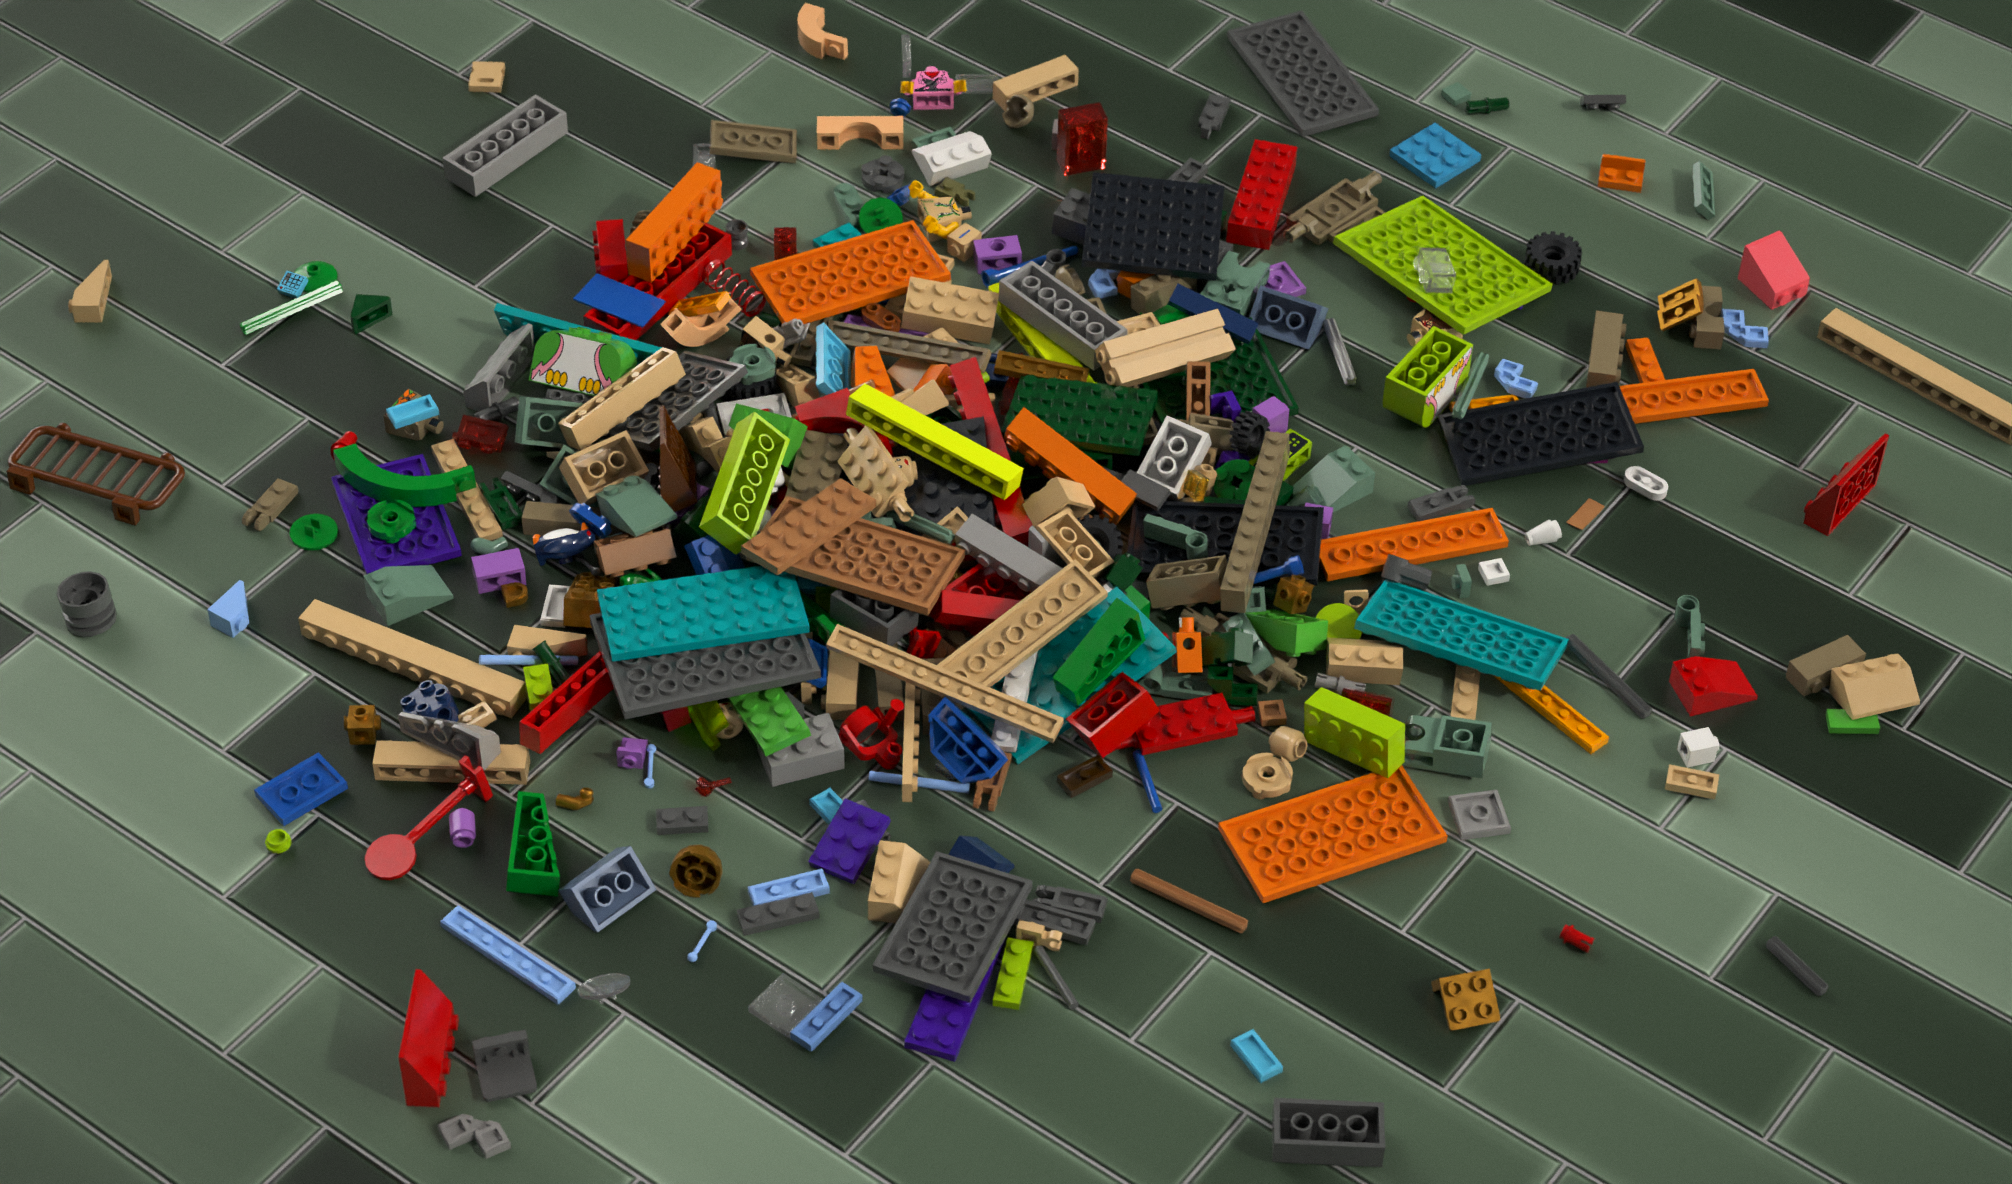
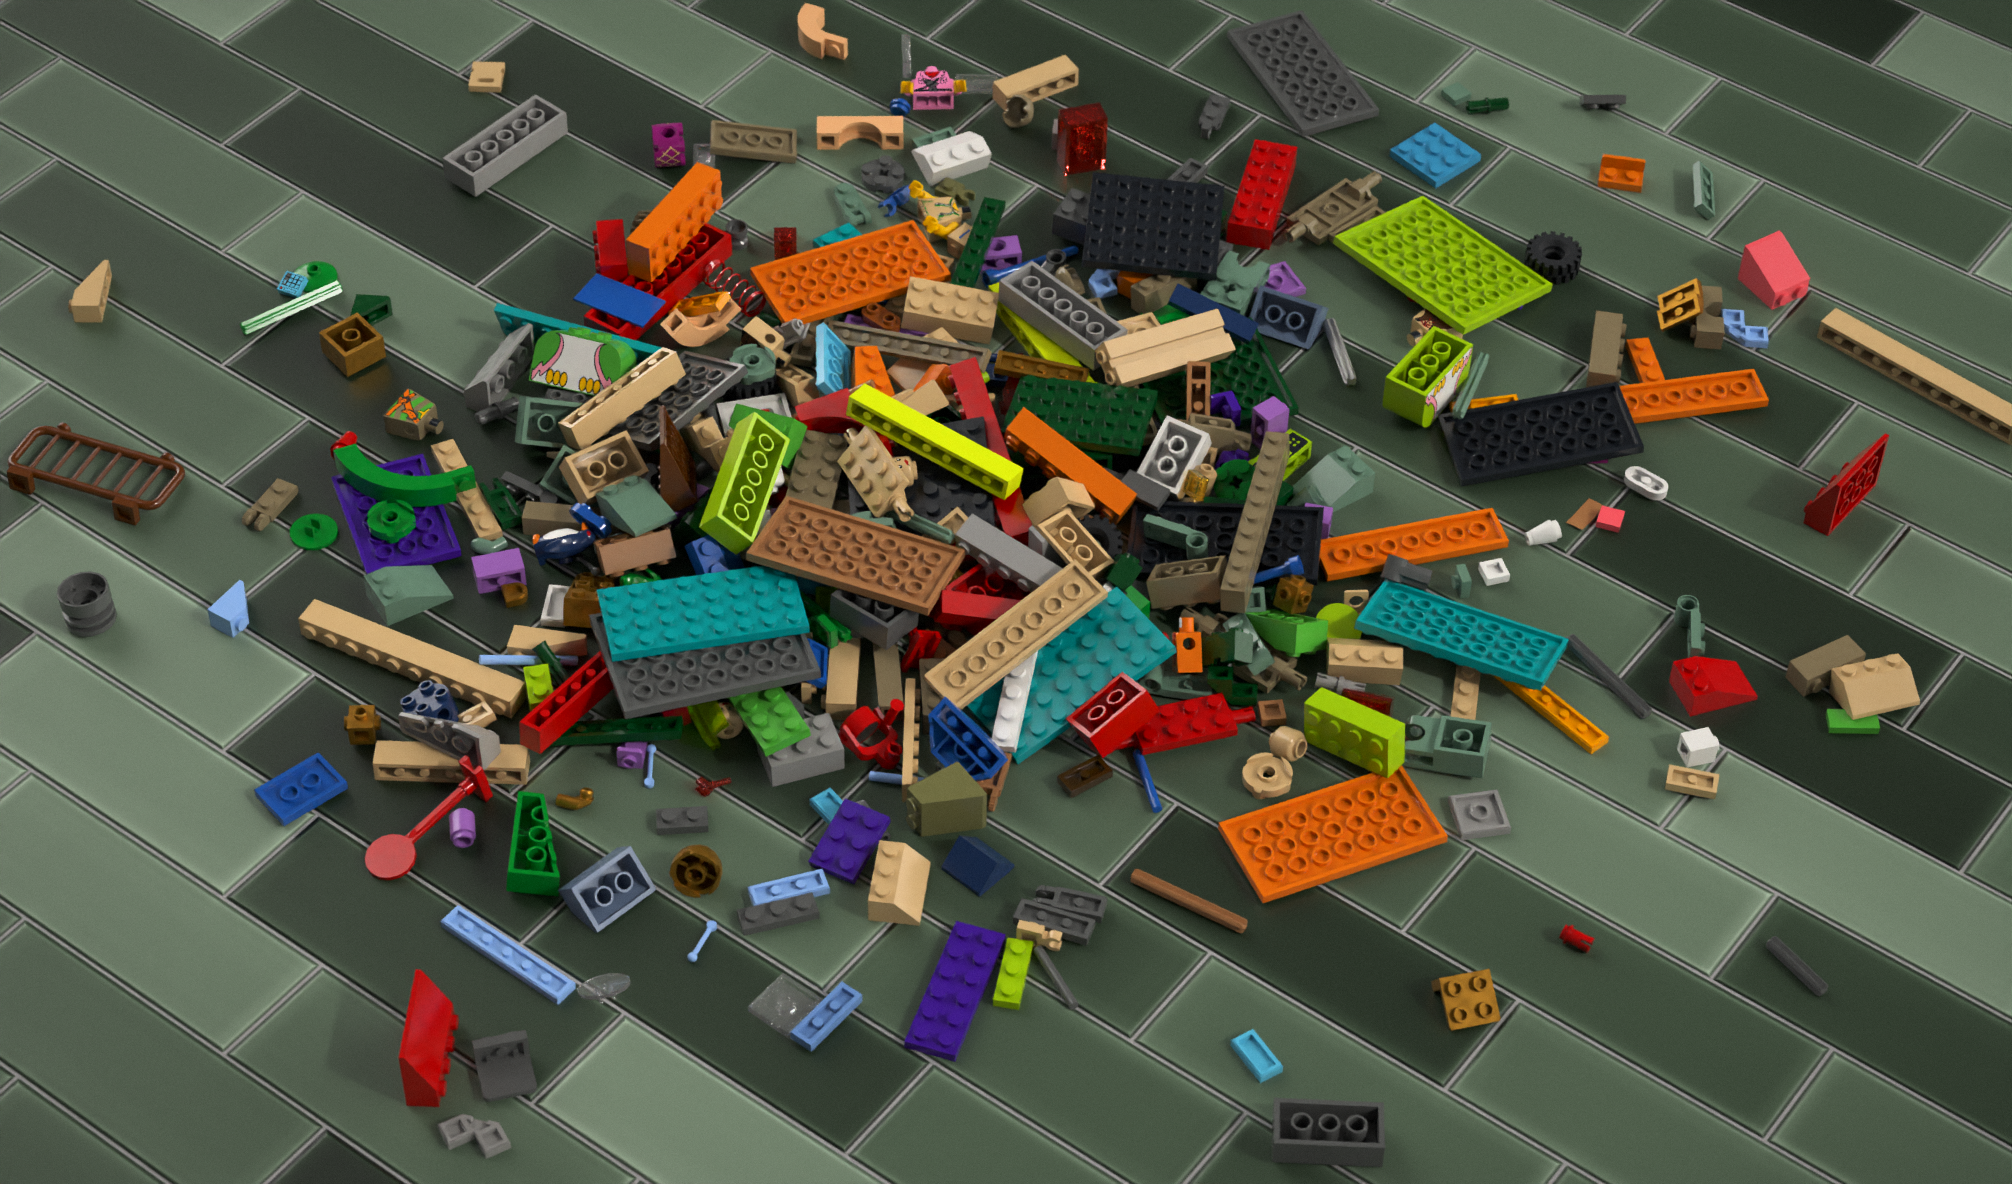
lime plate [265,829,292,853] -> none
medium azure tile [386,394,439,429] -> none
clear red bracket [452,415,509,454] -> none
medium nougat plate [741,478,876,575] -> none
tan plate [826,624,1064,743] -> none
green piece [859,198,903,234] -> none
dark grey plate [873,851,1032,1003] -> none
green wedge [1053,598,1146,706] -> none
black tyre [1229,411,1270,456] -> none
dark grey hinge [1407,485,1476,522] -> none
clear brick [1414,248,1456,293] -> none
light blue tile [1494,359,1538,399] -> none
none -> pearl gold brick [319,313,386,377]
none -> dark green plate [550,716,684,746]
none -> magenta brick [651,122,686,168]
none -> olive slope [906,761,987,837]
none -> dark green plate [950,197,1006,288]
none -> coral tile [1596,506,1625,533]

